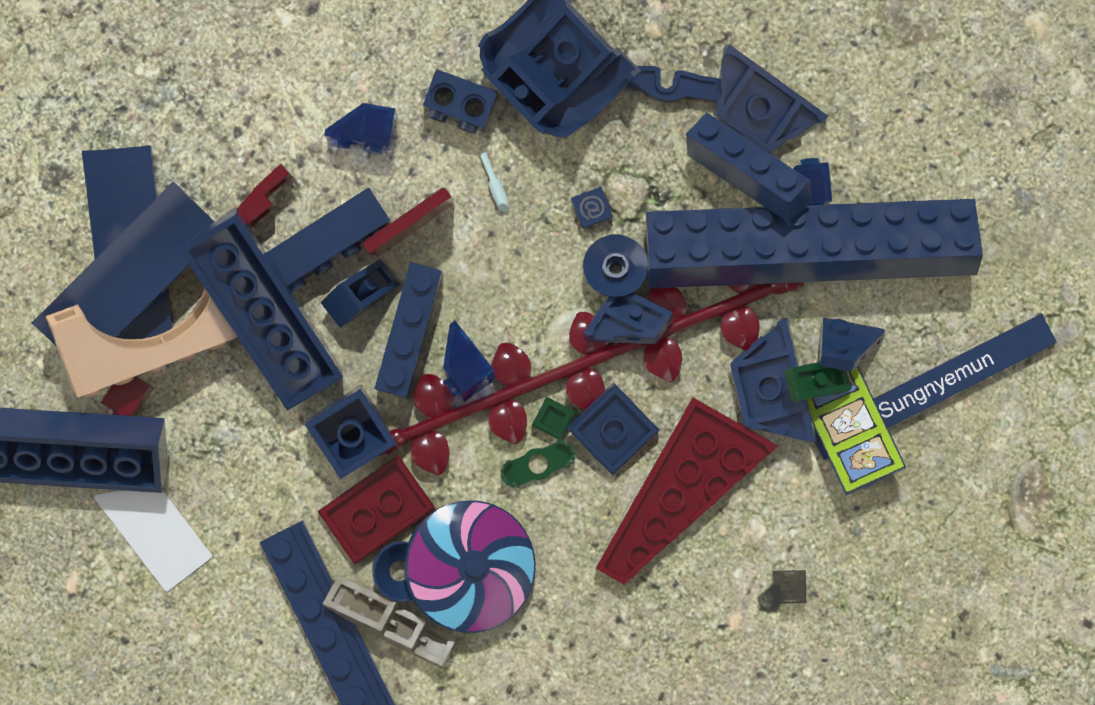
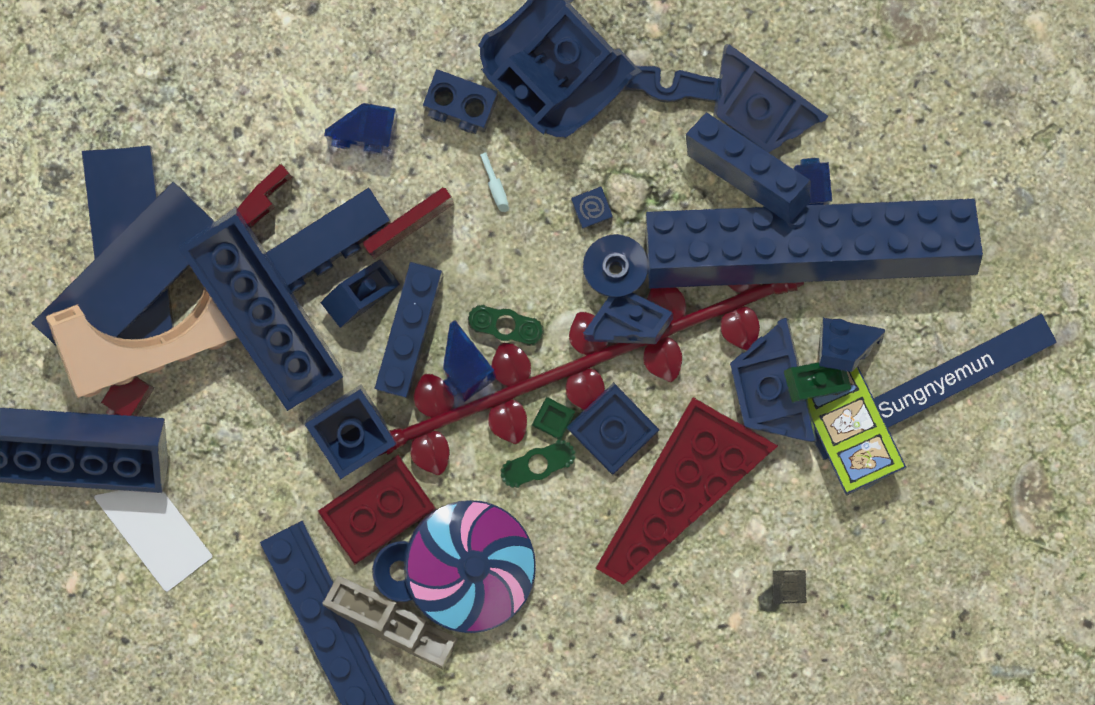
none -> dark green piece [467,304,544,346]

